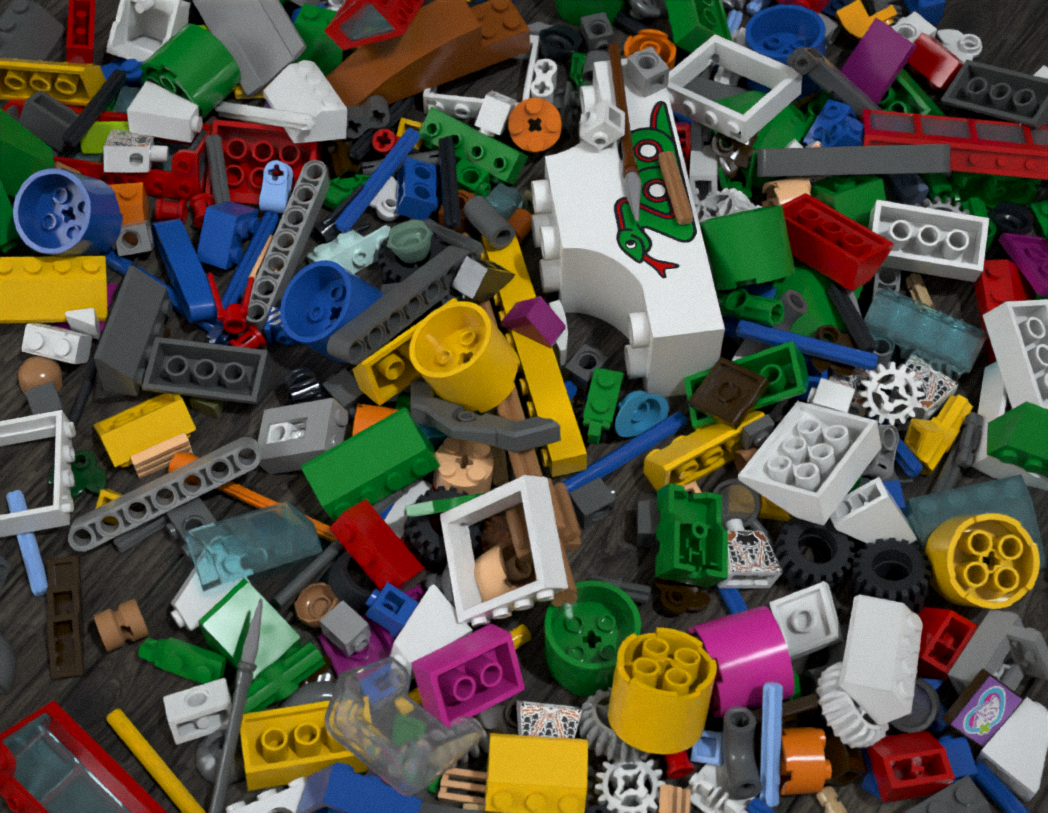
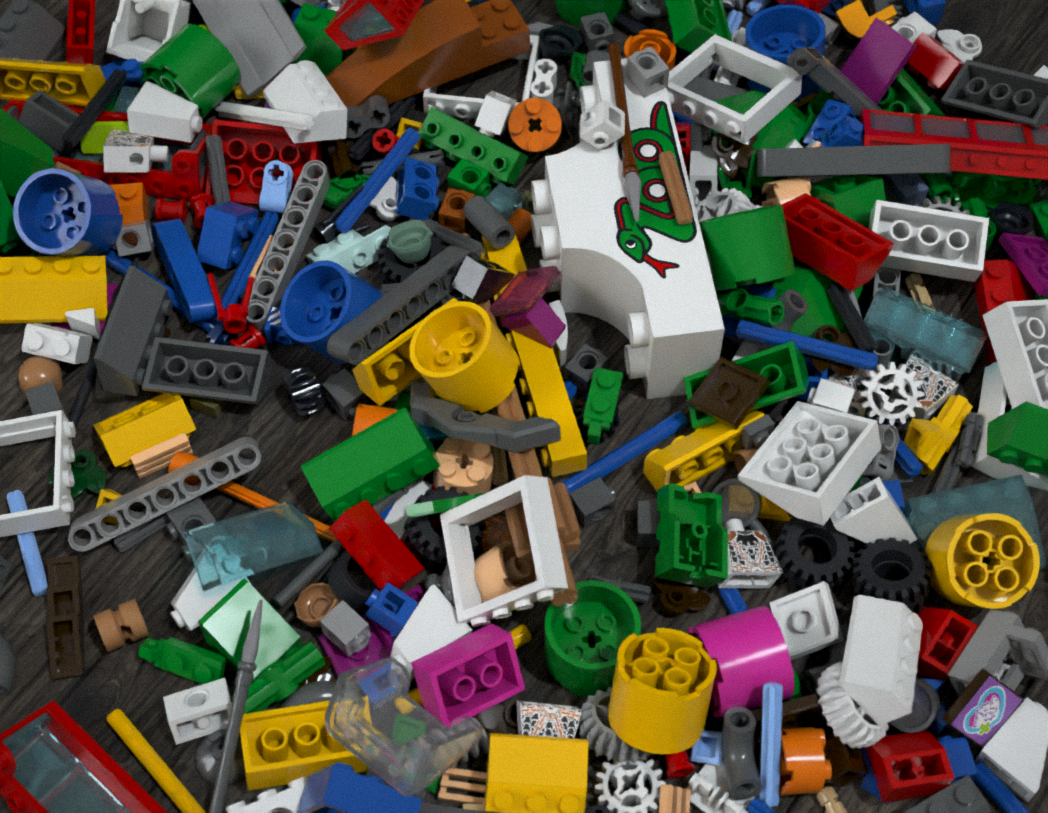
light grey brick [258,398,353,475] -> none
black axle [438,136,461,230] -> none
dark azure piece [615,390,669,437] -> none
none -> clear pink tile [489,266,561,317]

